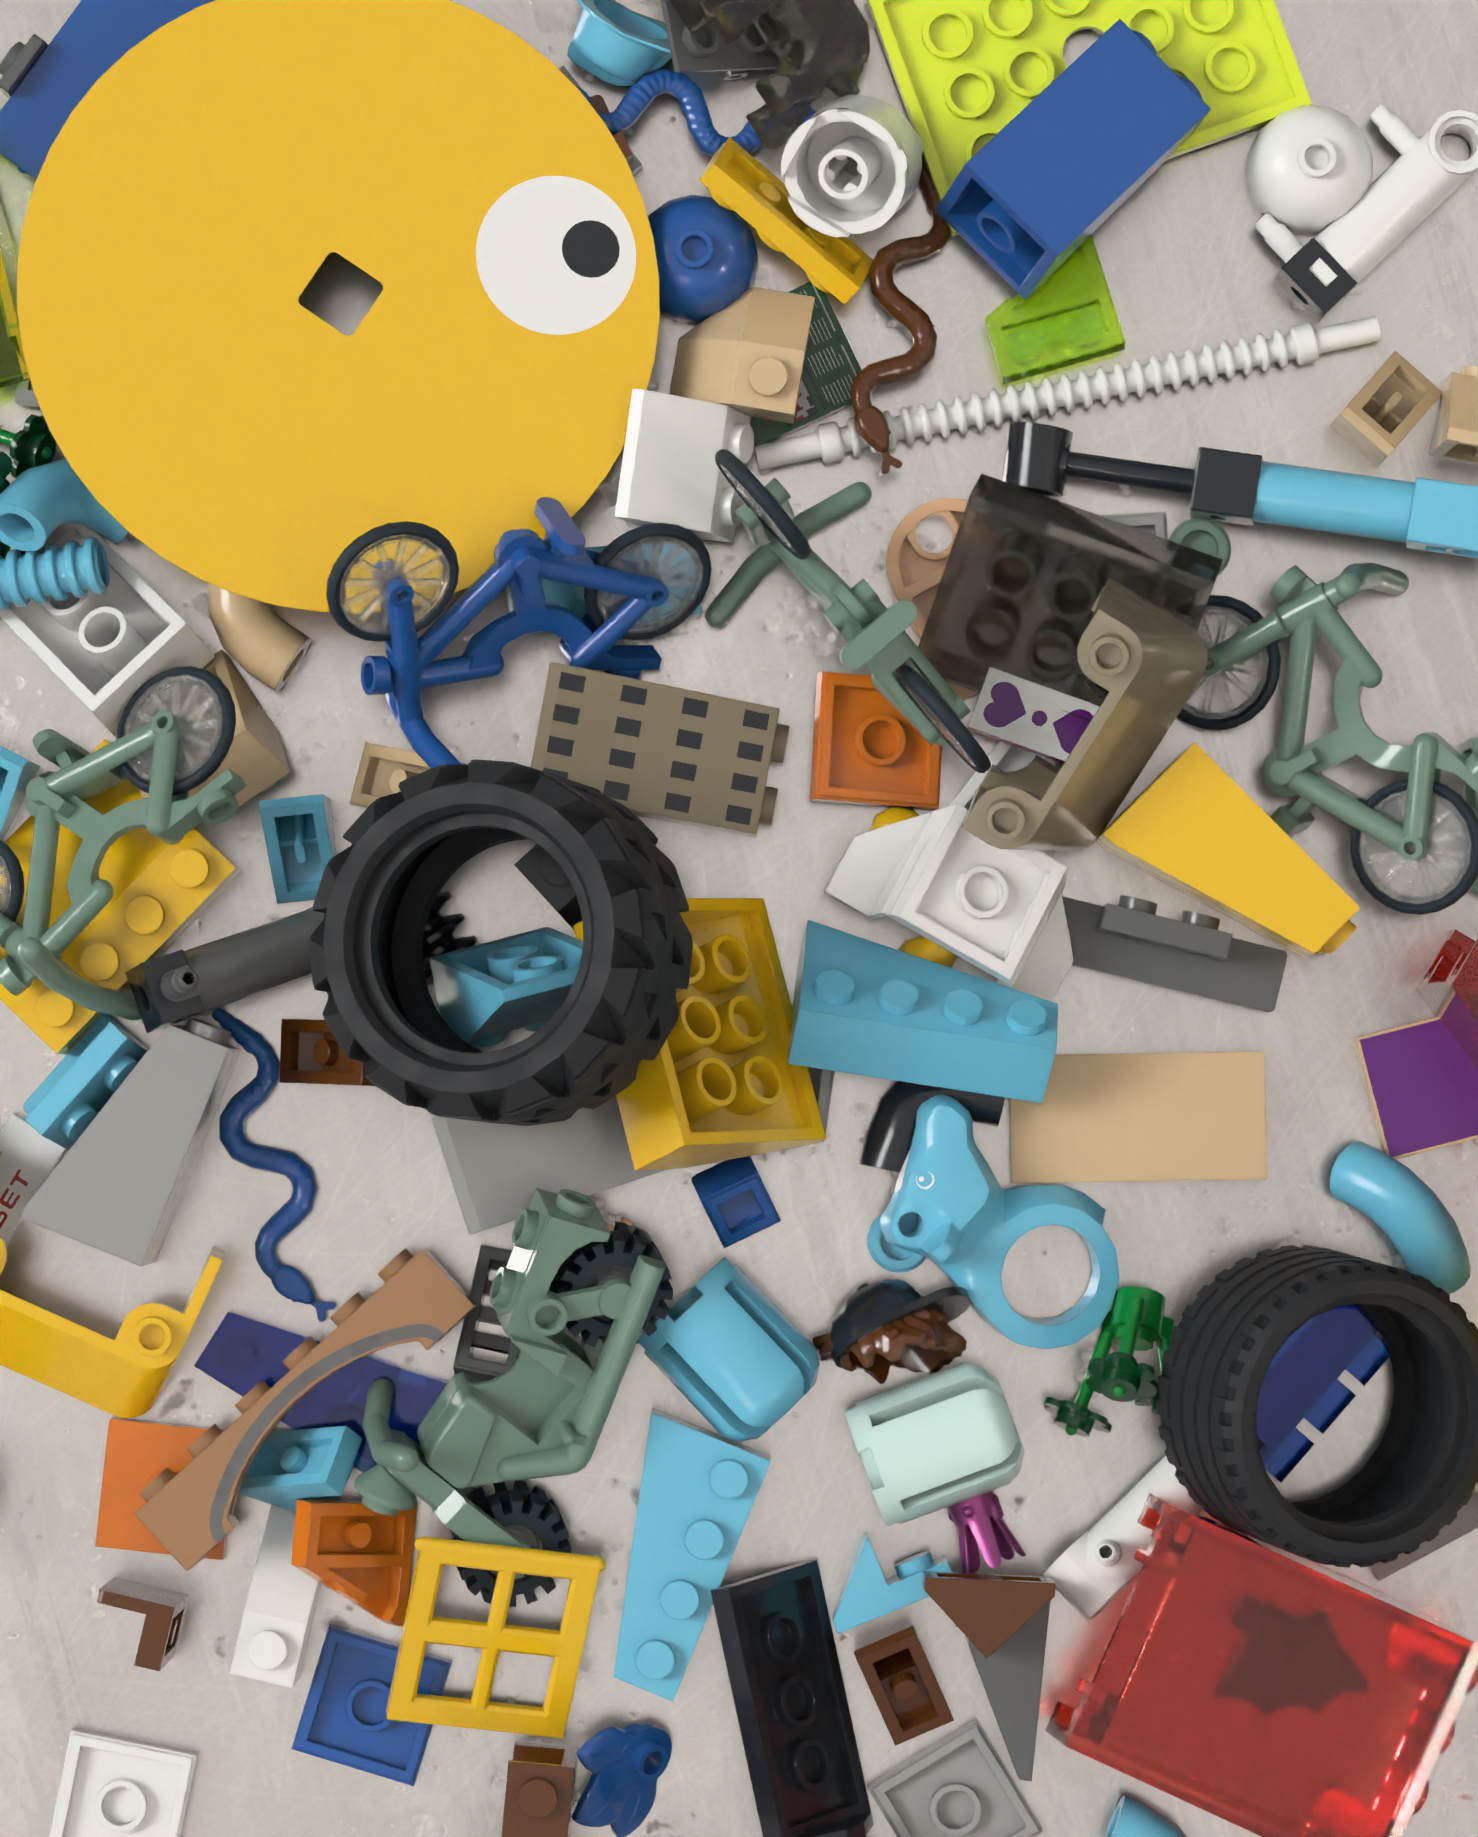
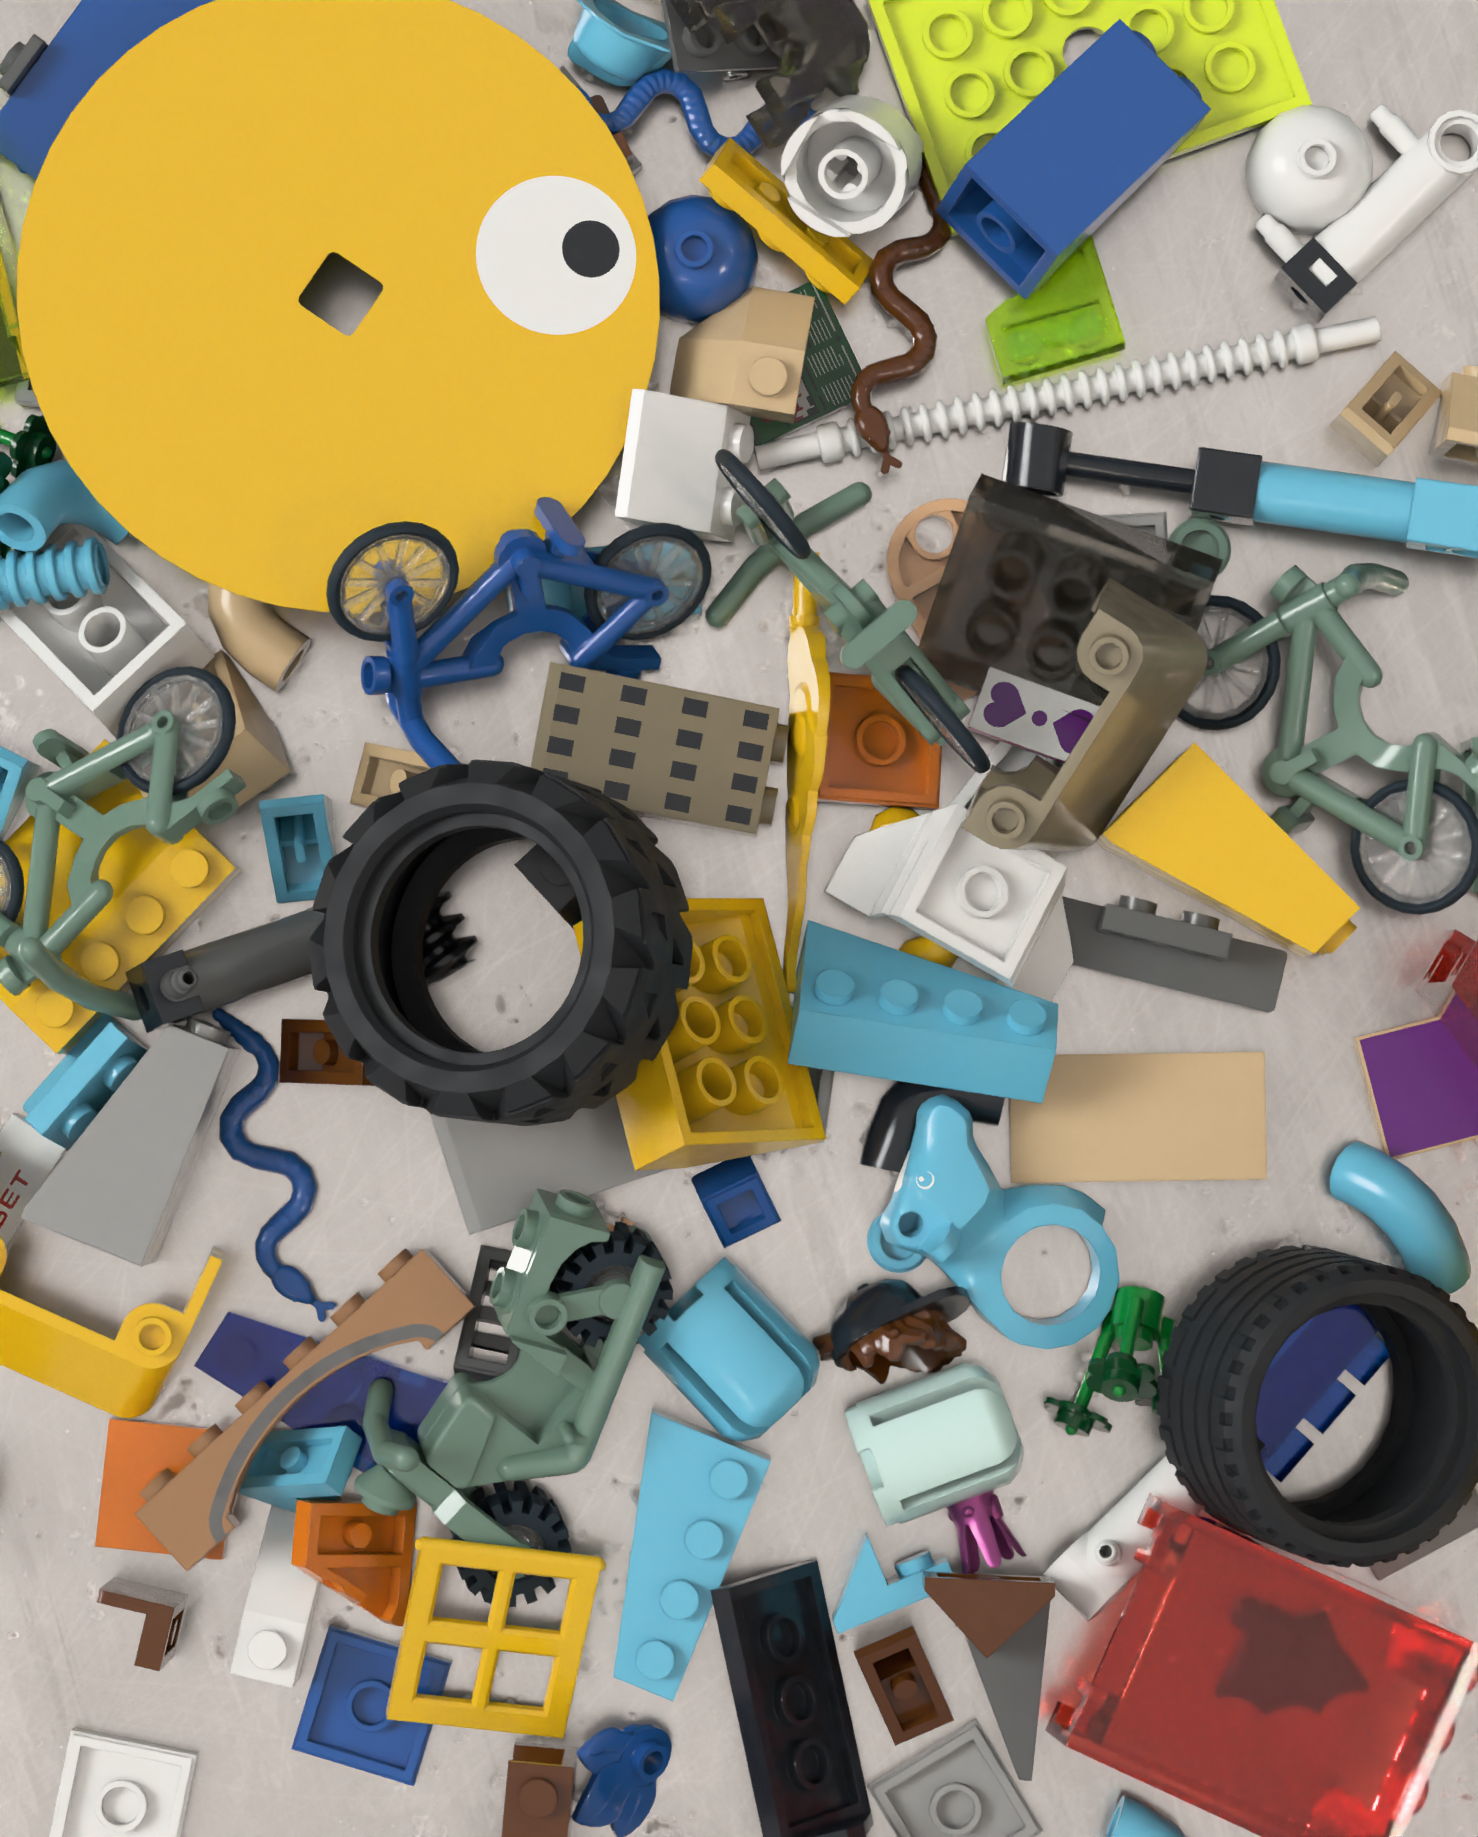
medium azure slope [429,927,583,1047] -> none
none -> yellow piece [783,552,830,993]

